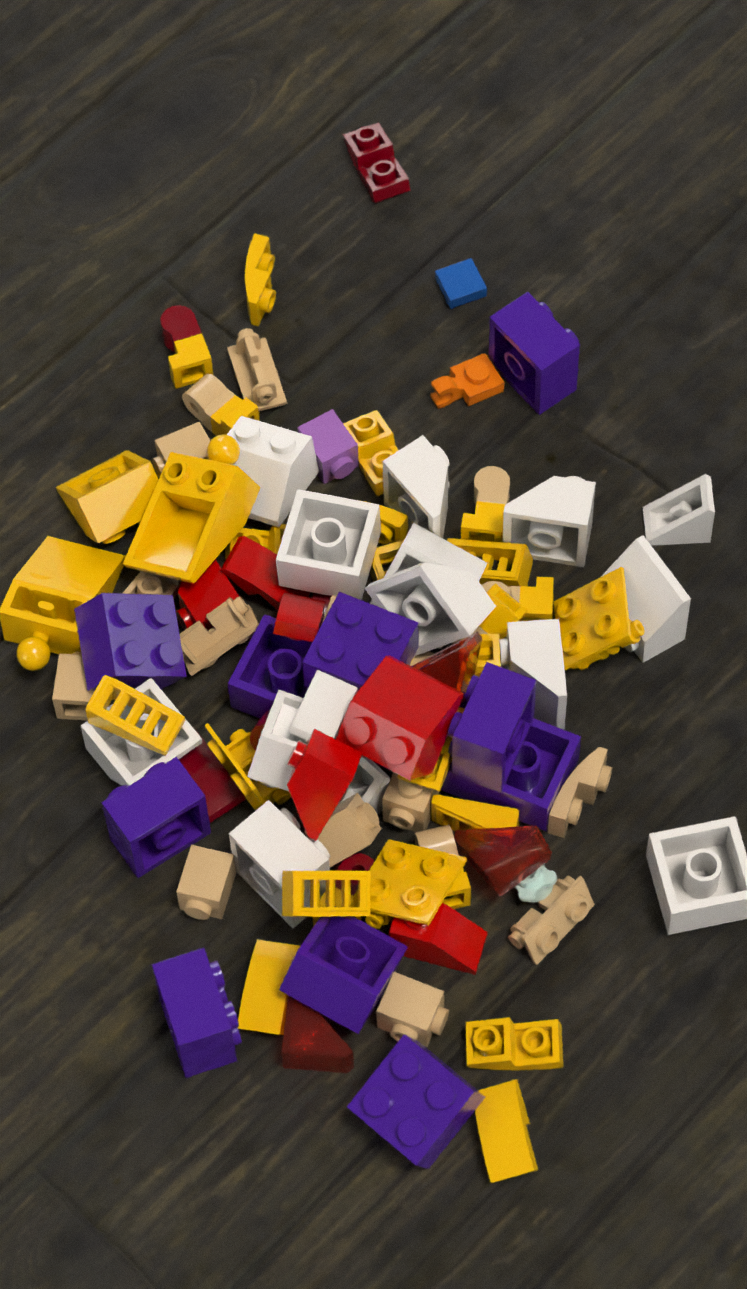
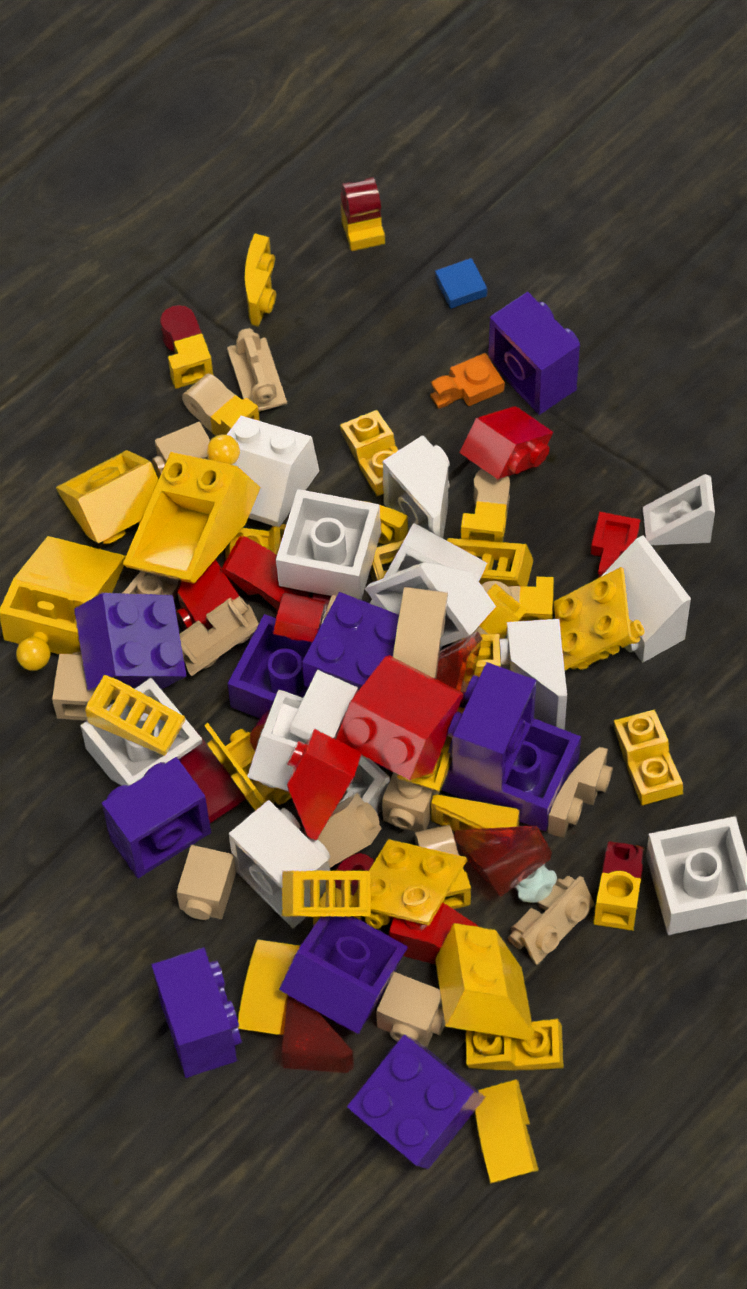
medium lavender brick [297,409,359,484] -> none
dark red slope [343,123,410,203] -> none
white slope [503,476,596,567] -> none
none -> leg [340,177,385,251]
none -> tan slope [393,587,449,679]
none -> yellow slope [435,923,534,1040]
none -> red brick [459,406,554,479]
none -> red plate [591,512,641,578]
none -> yellow leg [594,841,644,931]
none -> yellow slope [614,710,683,805]

